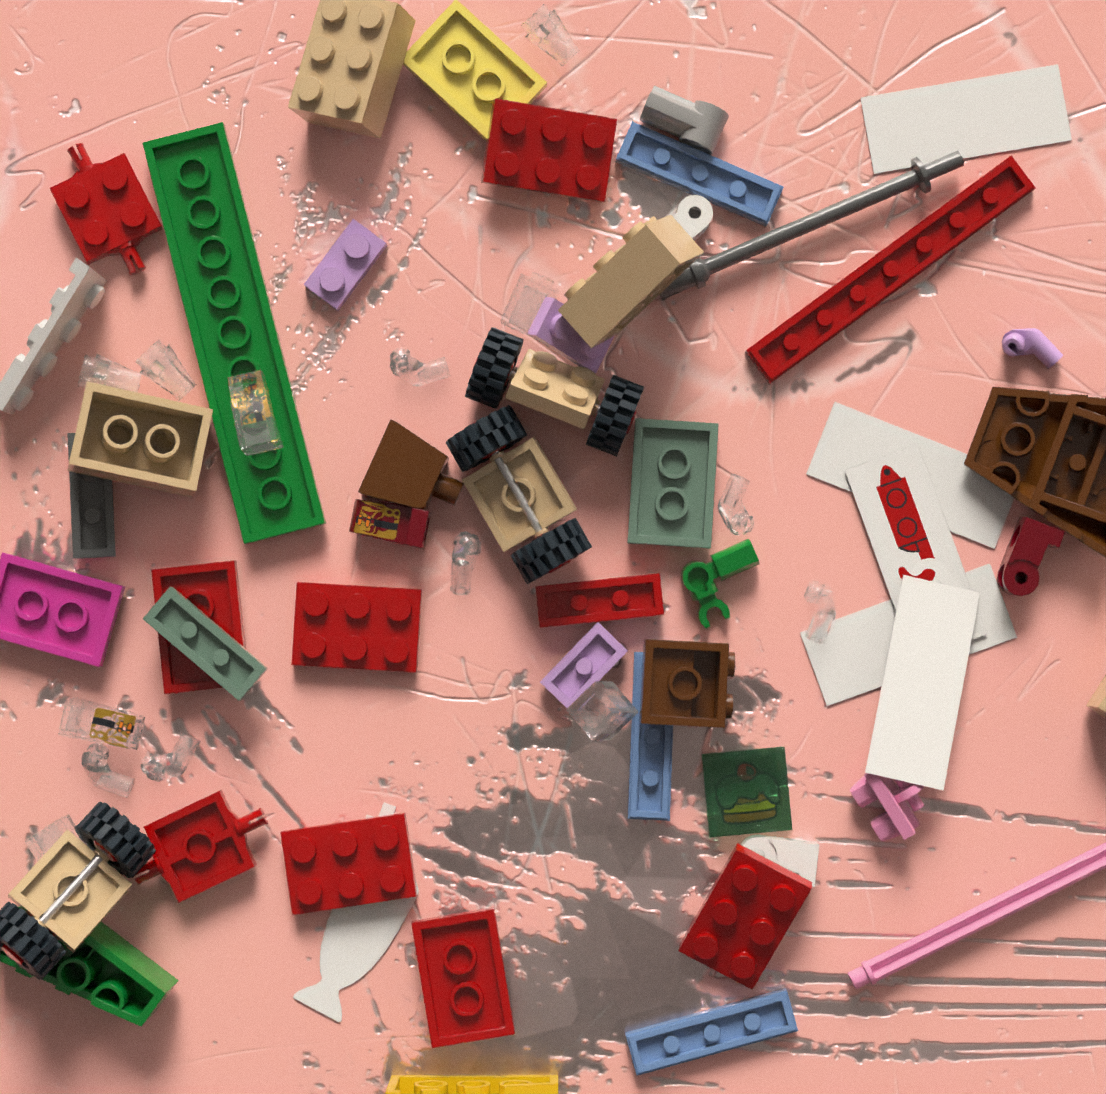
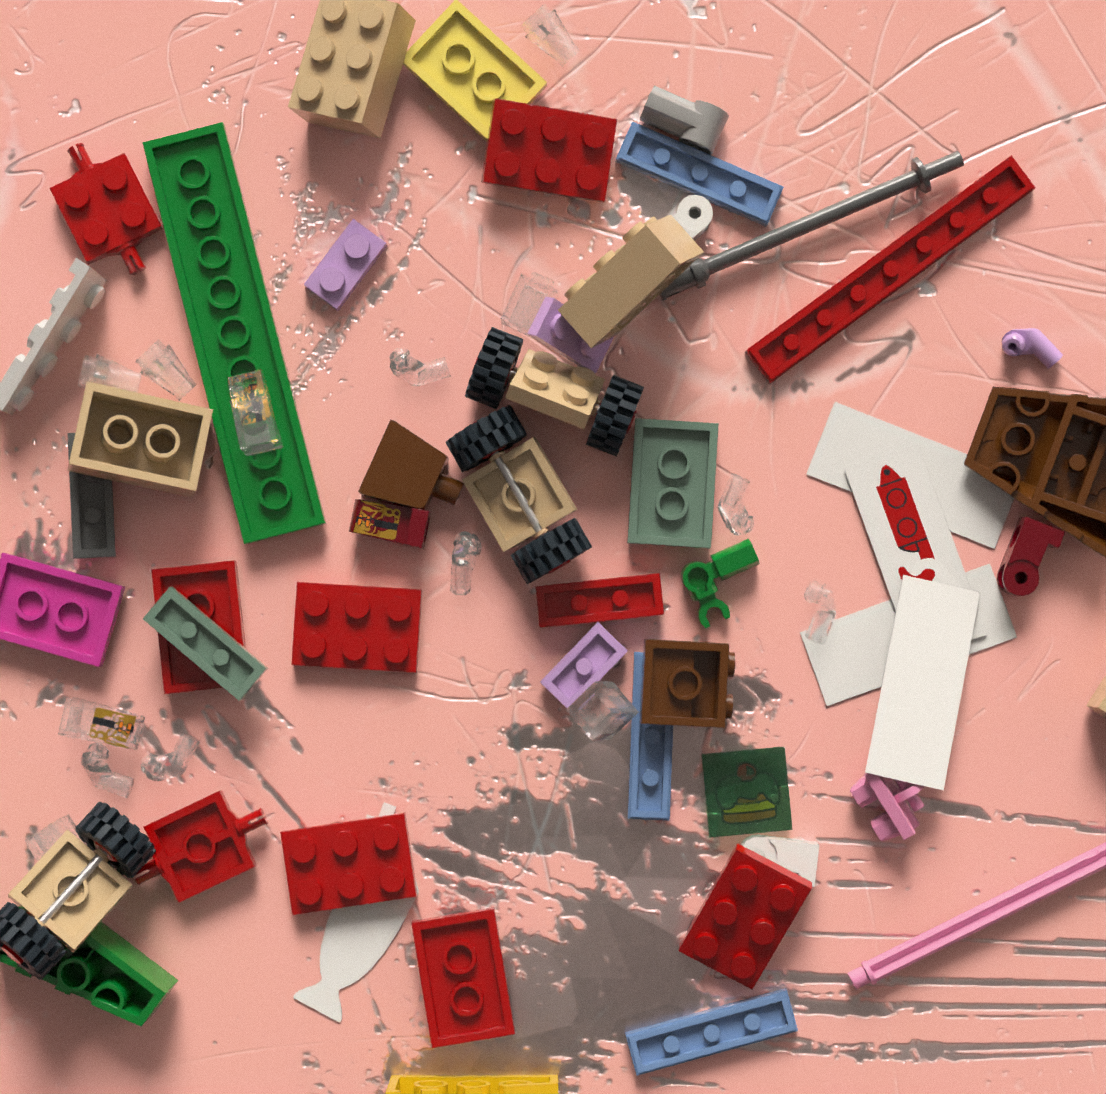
white sticker [860,64,1072,174] -> none

